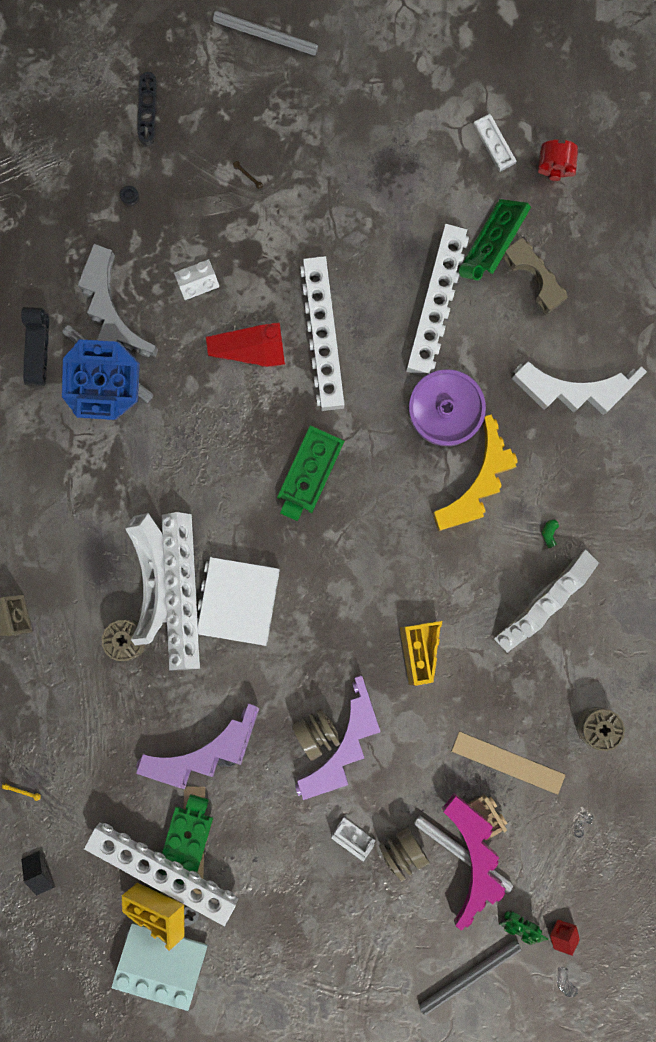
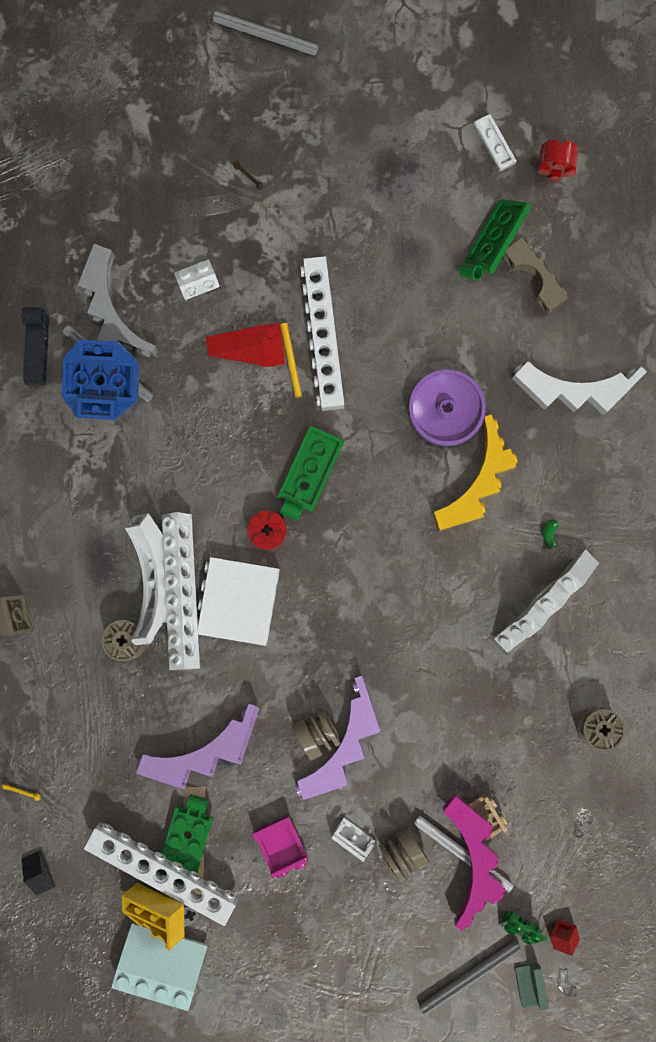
black tile [120,186,139,206] -> none
black beam [138,72,157,146] -> none
yellow wedge [400,621,442,686] -> none
white brick [406,224,469,376] -> none
tan sticker [452,732,565,795] -> none
none -> red brick [248,511,287,551]
none -> dark pink panel [252,814,308,878]
none -> yellow bar [280,323,302,398]
none -> sand green panel [515,963,549,1011]

